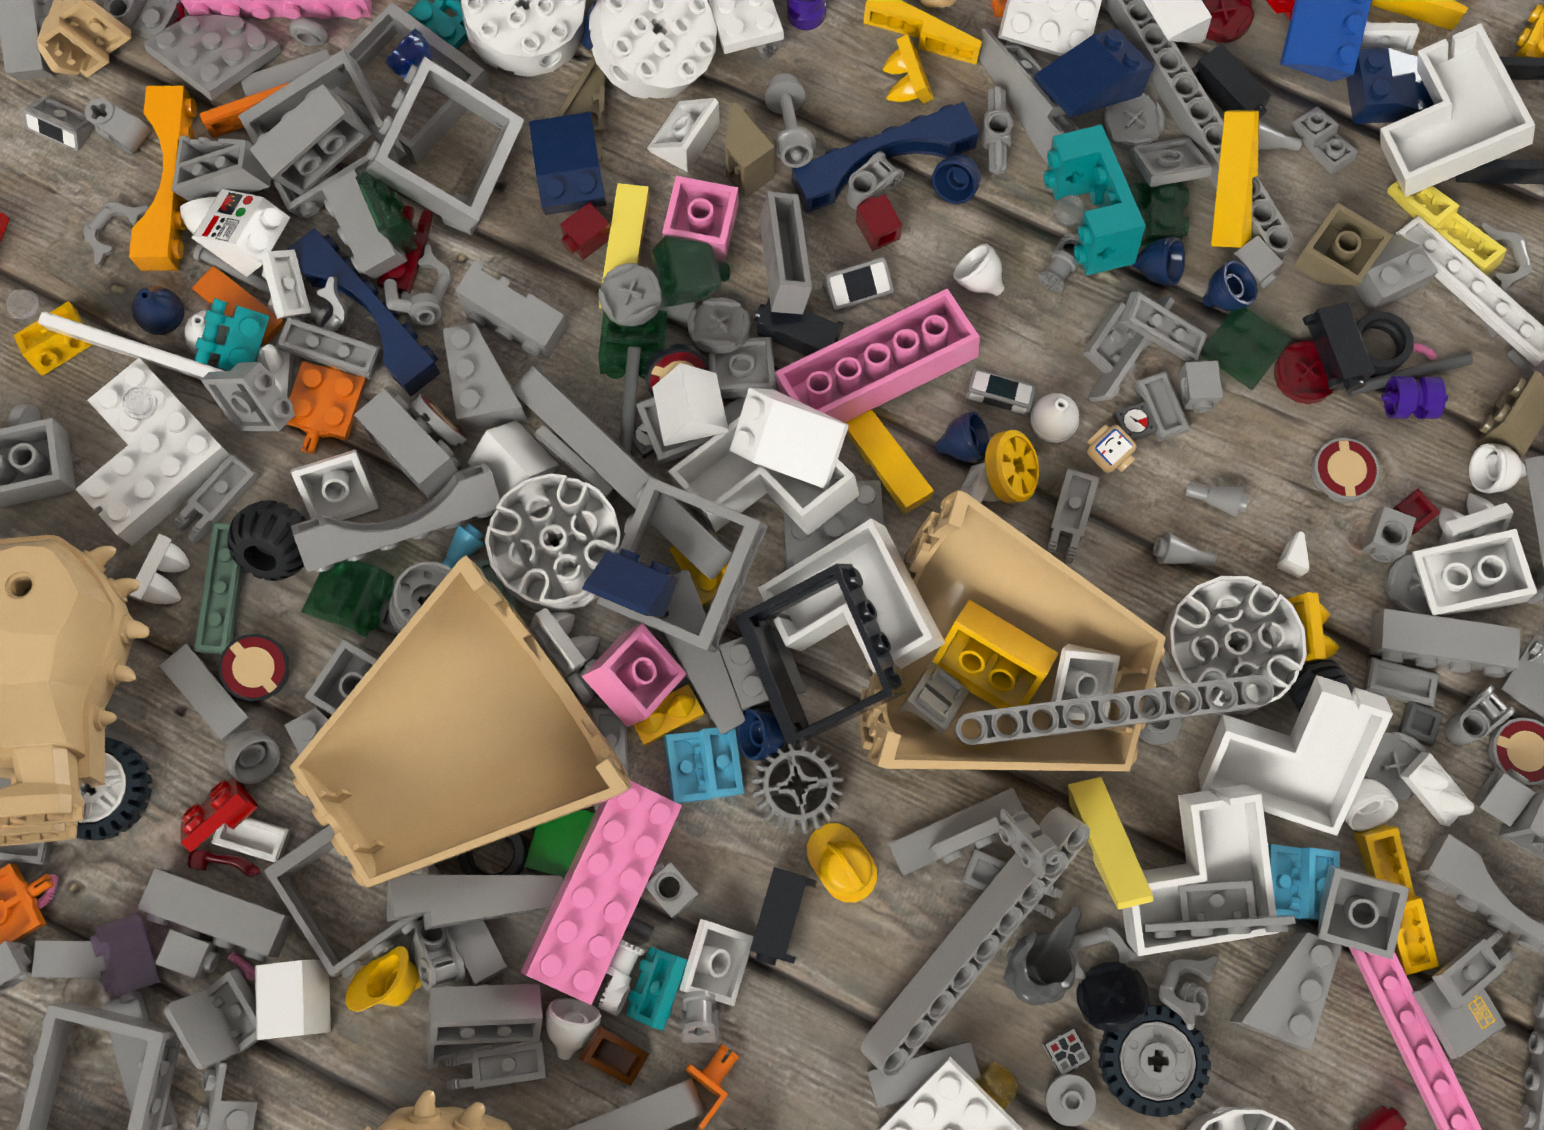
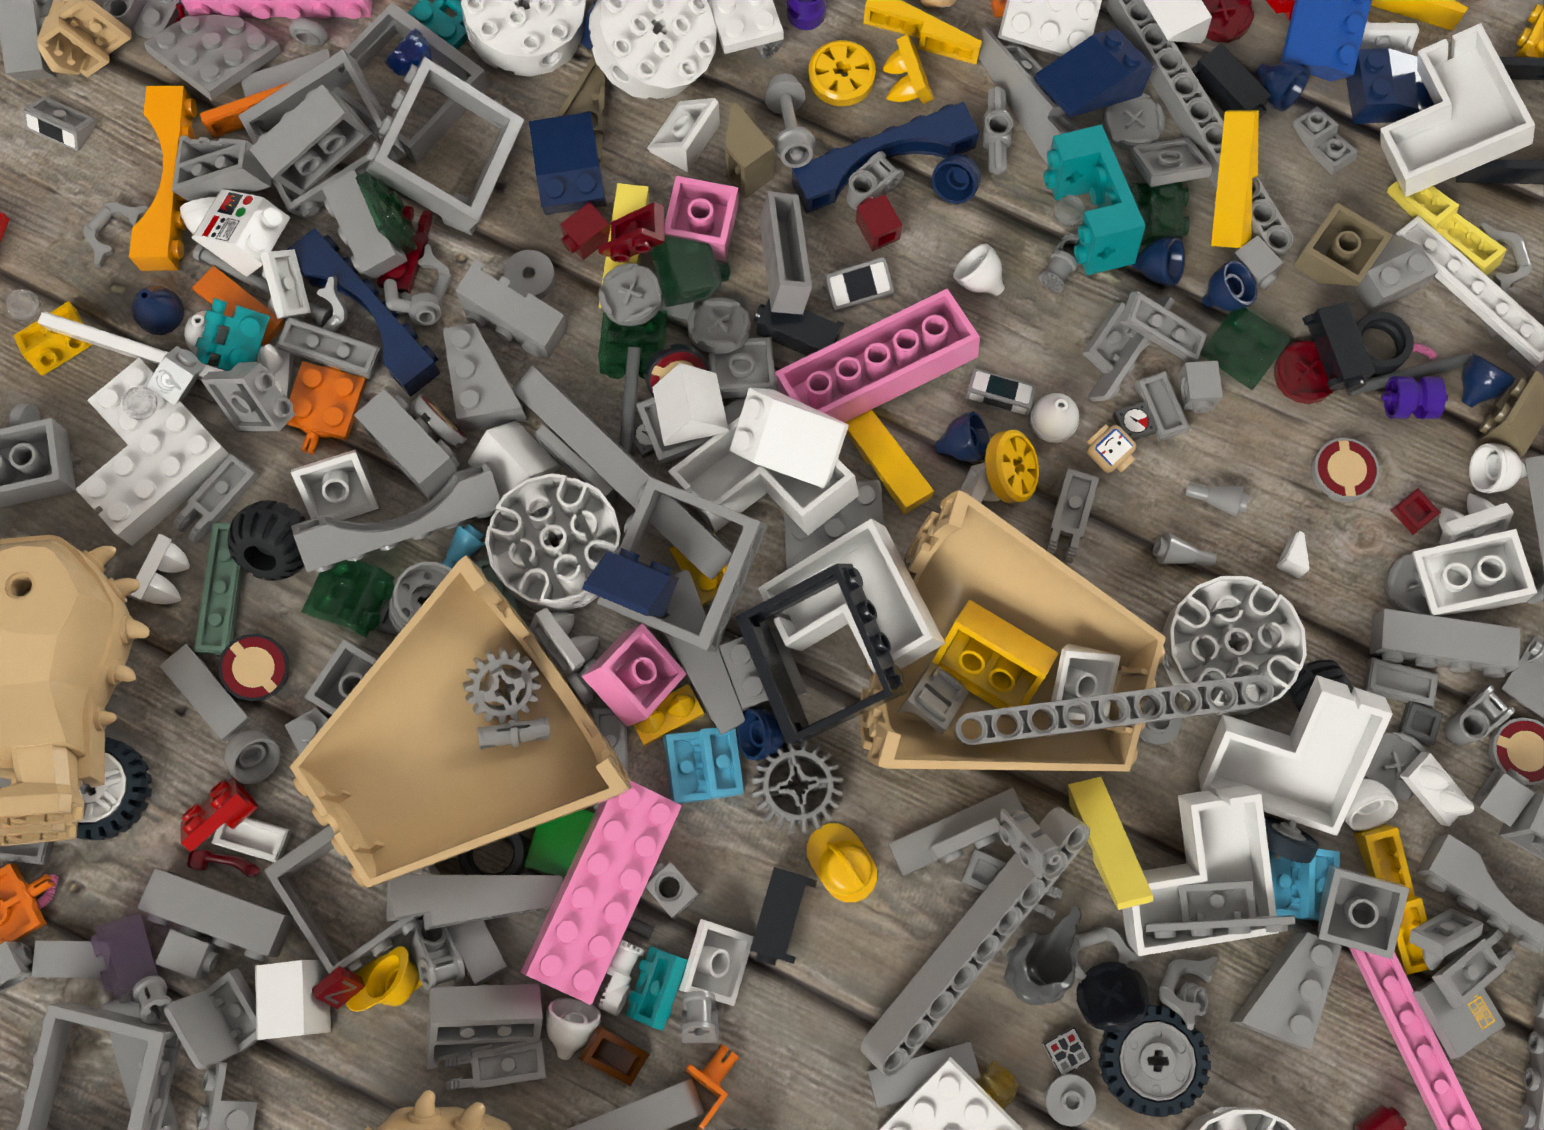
light grey piece [85,98,151,155] -> none
bright pink leg [227,952,255,981] -> none
light grey cone [1258,121,1302,151] -> none
yellow tile [1287,592,1340,664] -> none
light grey brick [1361,506,1416,563] -> none
none -> light grey bush [133,975,173,1025]
none -> brick [146,346,206,406]
none -> dark red tile [312,966,365,1009]
none -> light grey gear [463,647,541,724]
none -> light grey pin [477,717,550,750]
none -> light grey piece [503,250,556,299]
none -> dark red bracket [598,202,665,262]
none -> yellow wheel [808,40,876,106]
none -> dark blue helmet [1256,62,1310,111]
none -> black wheel [1264,816,1319,863]
none -> light grey tile [1409,908,1484,970]
none -> dark blue helmet [1461,353,1516,408]

